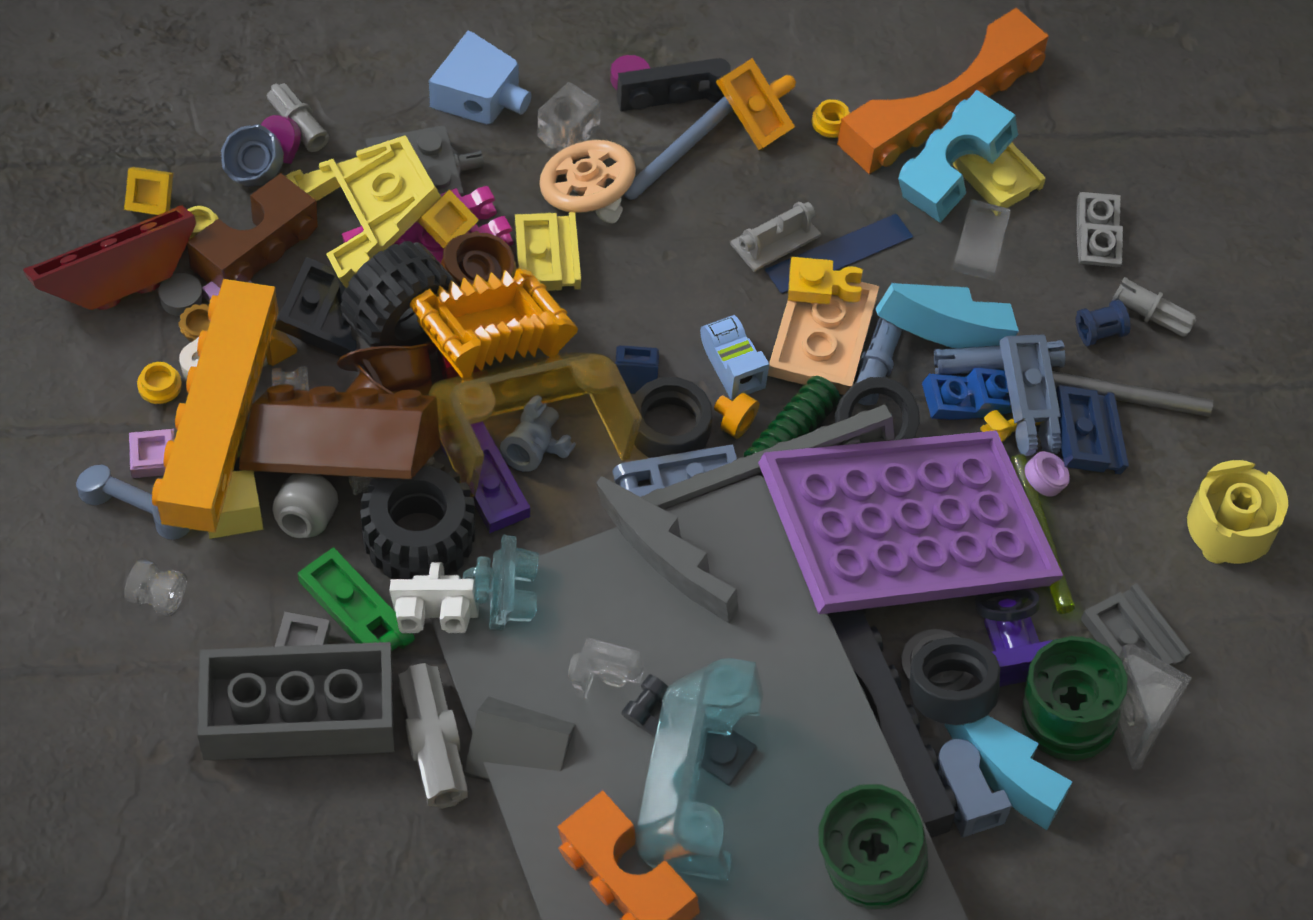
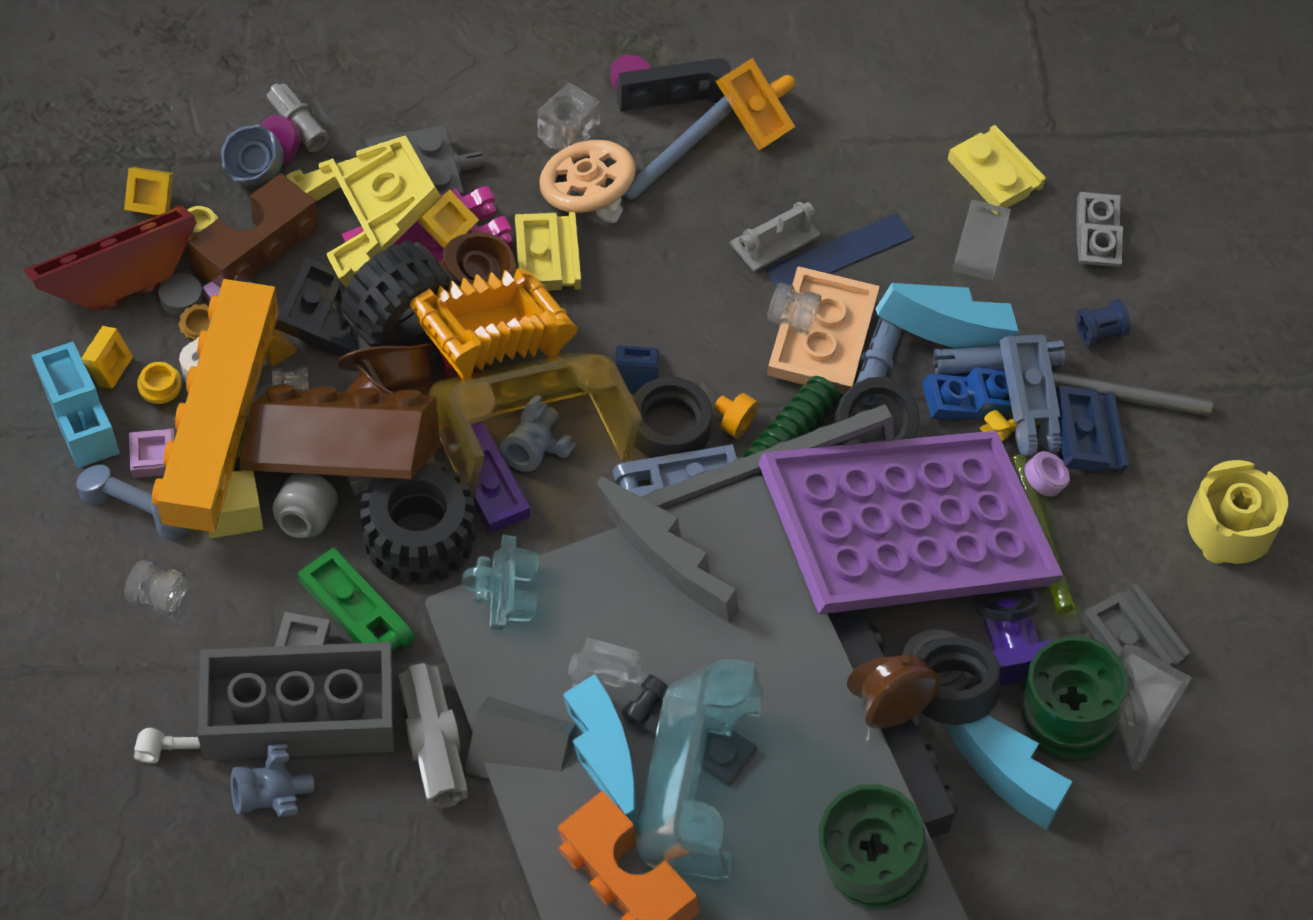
white hips [389,562,479,633] -> none
light blue torso [429,30,532,124] -> none
light blue leg [700,315,769,400] -> none
yellow plate [788,257,863,305] -> none
yellow plate [812,99,850,138] -> none
orange arch [837,8,1049,174] -> none
medium azure arch [898,90,1018,223] -> none
sand blue leg [937,739,1012,838] -> none
light grey axle [1112,277,1196,336] -> none
none -> medium azure slope [31,341,120,469]
none -> yellow plate [81,326,134,389]
none -> white hand [134,728,200,764]
none -> sand blue piece [231,743,314,817]
none -> medium azure slope [563,674,638,829]
none -> clear wheel [767,281,822,335]
none -> reddish brown piece [847,655,941,729]

